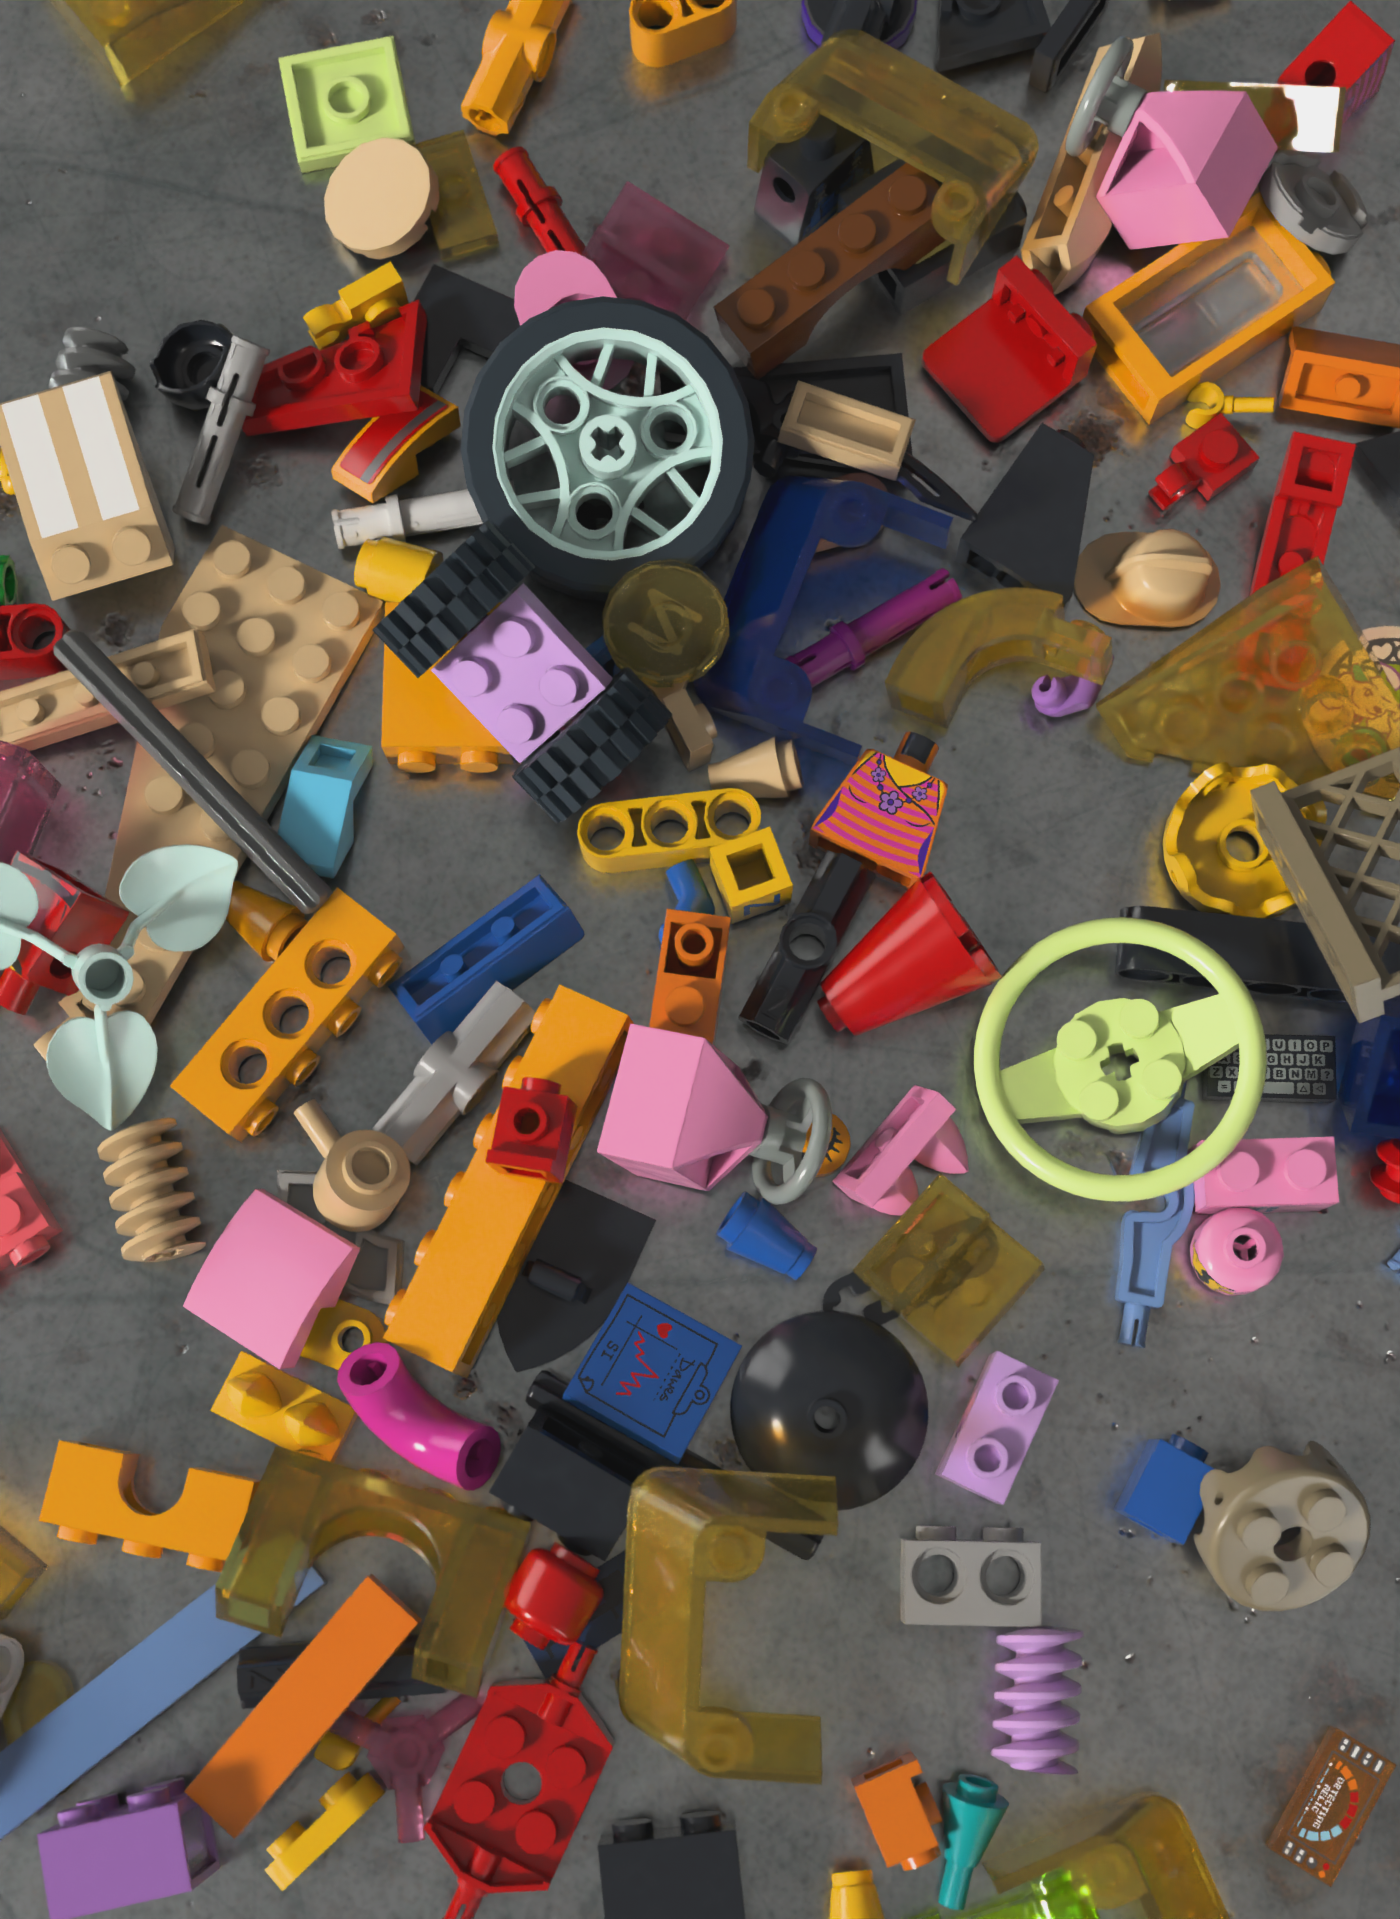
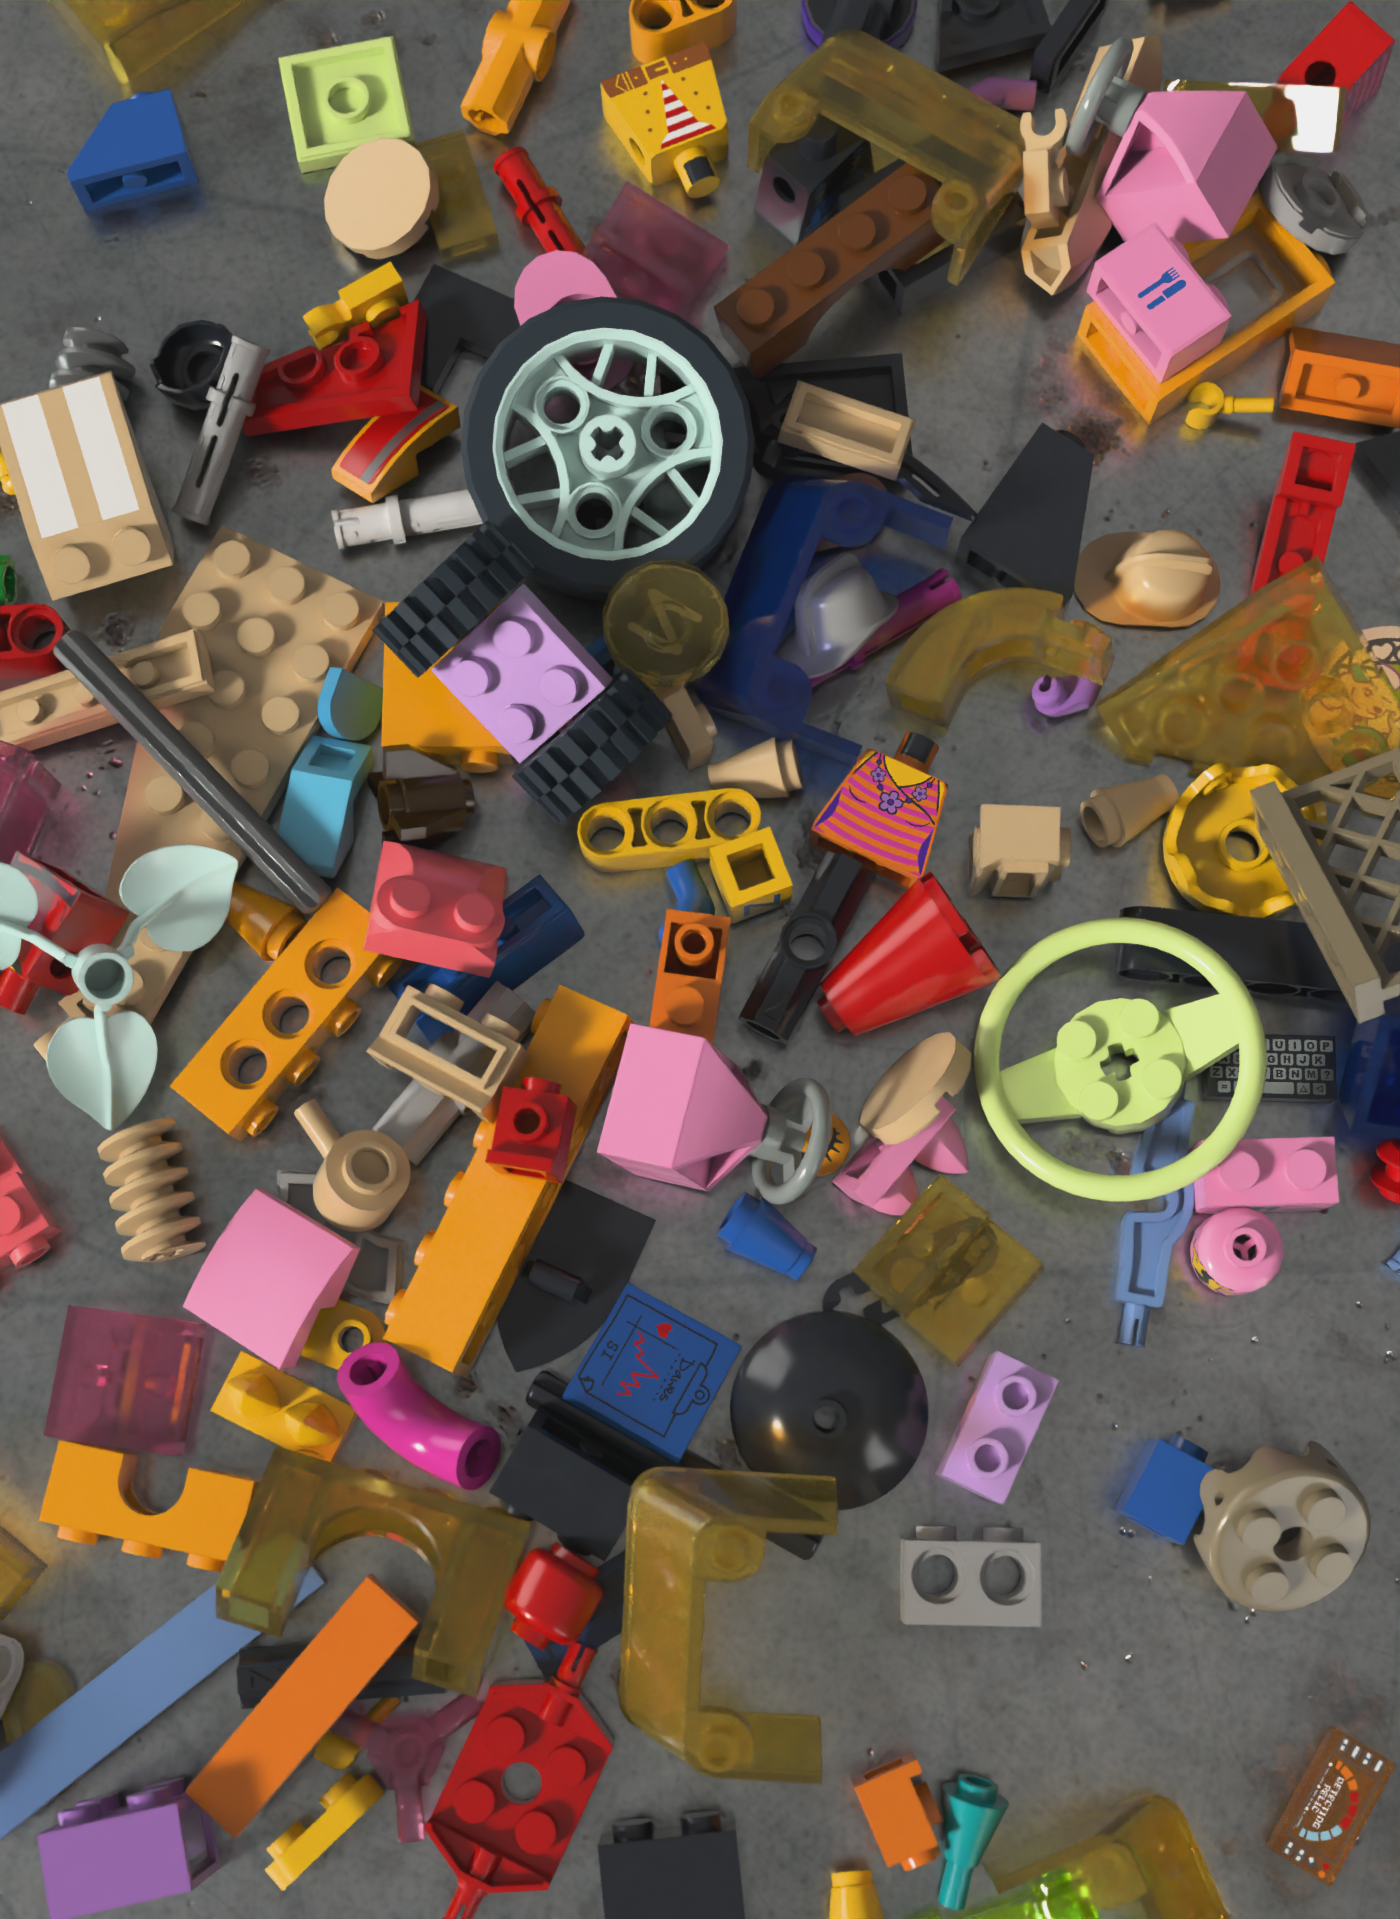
yellow brick [354,537,444,602] -> none
red bracket [922,255,1097,443] -> none
lavender piece [991,1626,1084,1775] -> none
red plate [1148,413,1260,512] -> none
none -> clear pink slope [44,1305,207,1456]
none -> blue slope [67,89,199,212]
none -> tile [317,667,383,740]
none -> coral slope [363,841,507,978]
none -> tan window [366,983,530,1124]
none -> dark brown brick [368,744,475,850]
none -> yellow torso [600,41,729,198]
none -> light grey piece [773,553,899,681]
none -> tan tile [860,1032,972,1145]
none -> medium lavender arm [954,77,1037,131]
none -> tan window [968,804,1071,898]
none -> tan plate [1020,108,1070,229]
none -> tan cone [1080,773,1179,848]
none -> bright pink brick [1087,222,1232,384]

